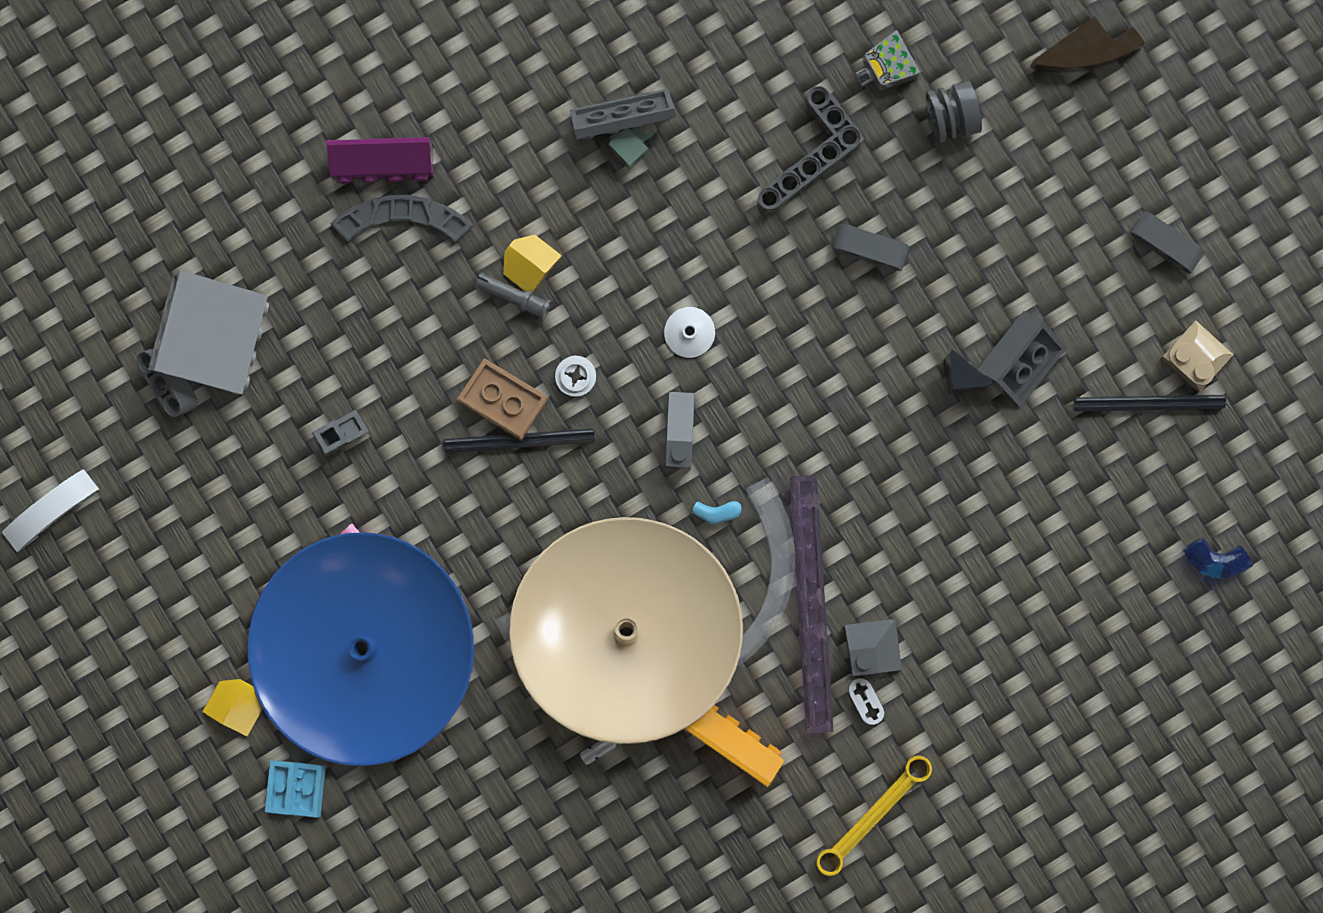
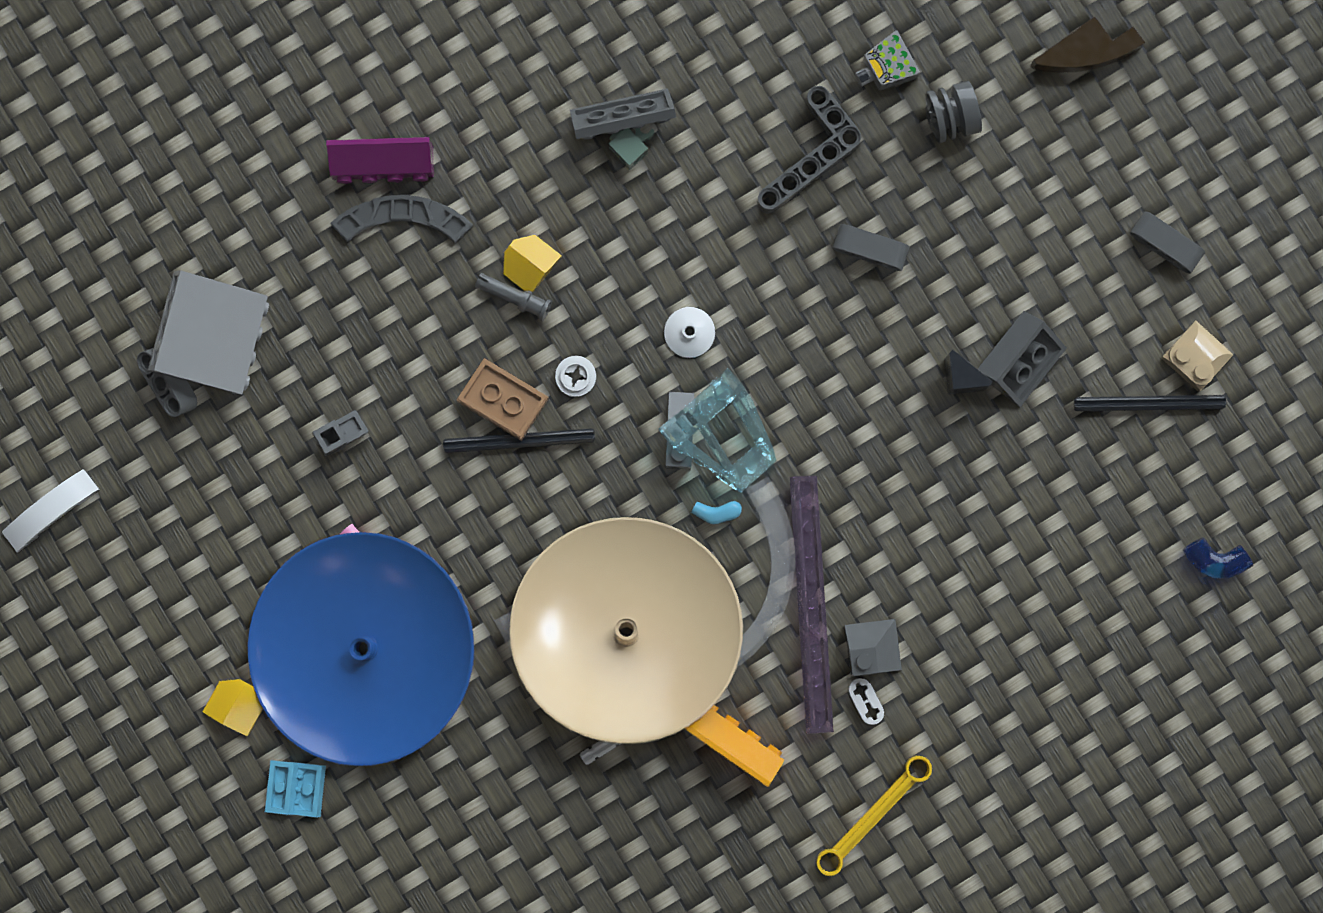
none -> clear light blue windscreen [658,368,777,493]

